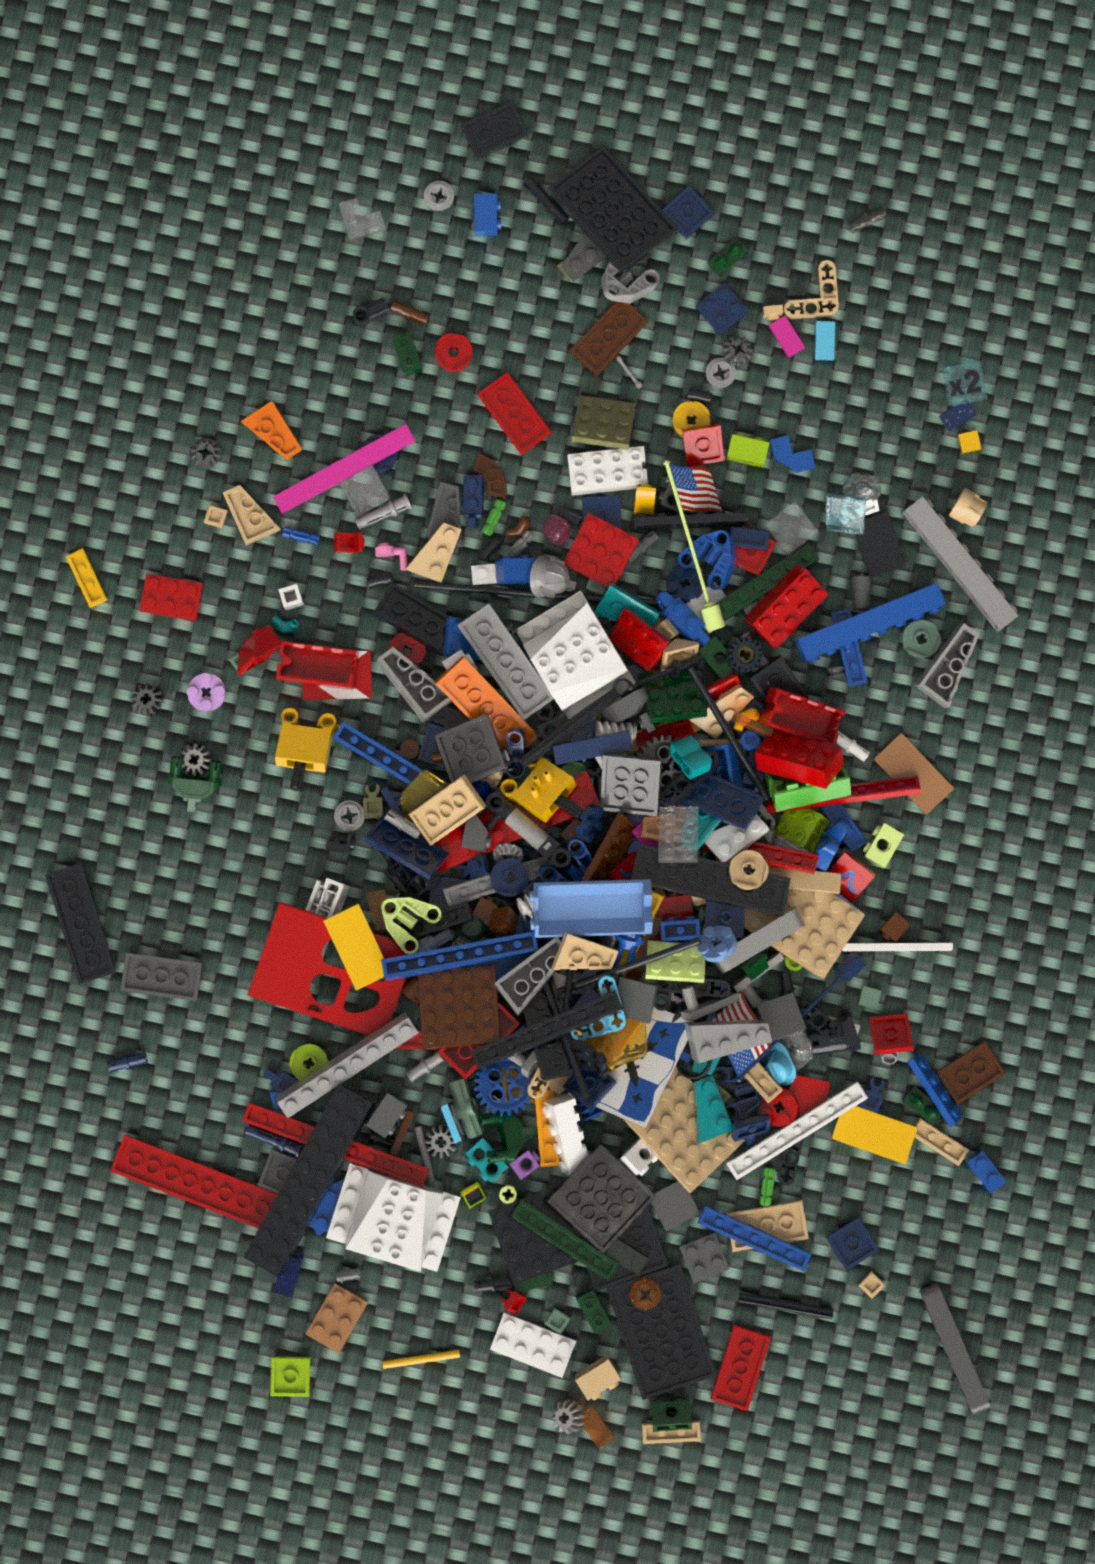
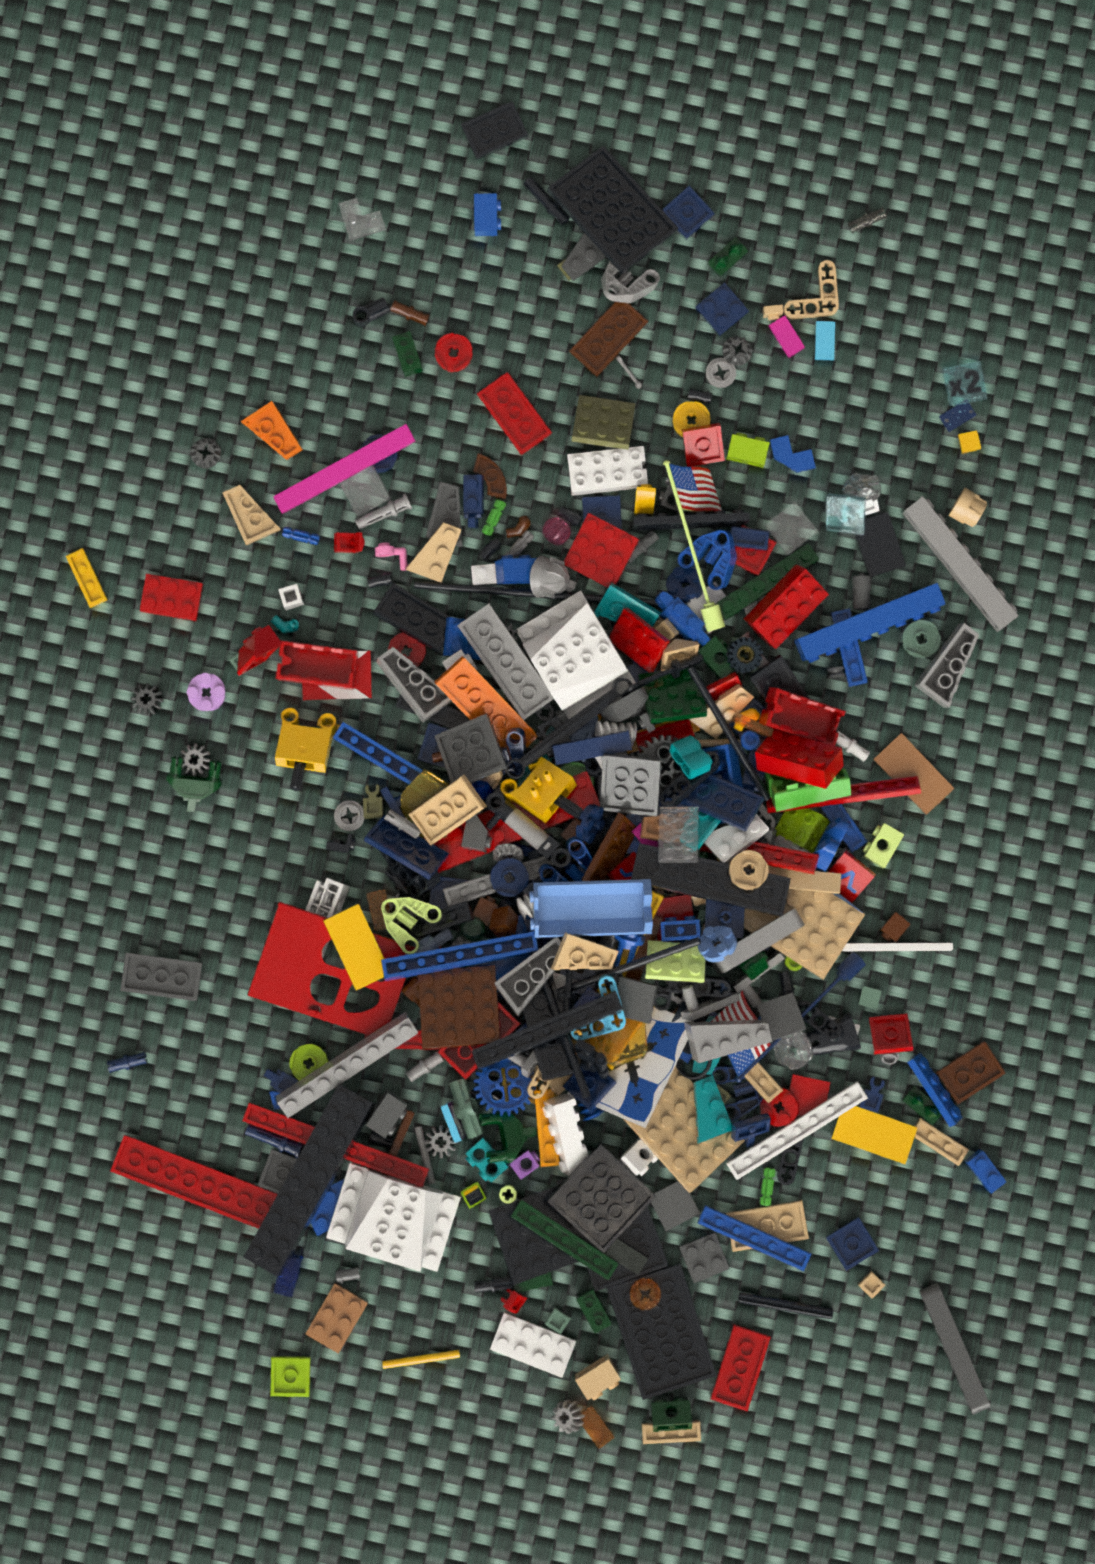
black plate [45,863,117,985] -> none
tan tile [204,504,228,529] -> none
reddish brown tile [400,740,419,759] -> none
light grey gear [424,181,454,211] -> none
dark blue plate [457,855,490,879] -> none
medium azure piece [762,1041,796,1086] -> none

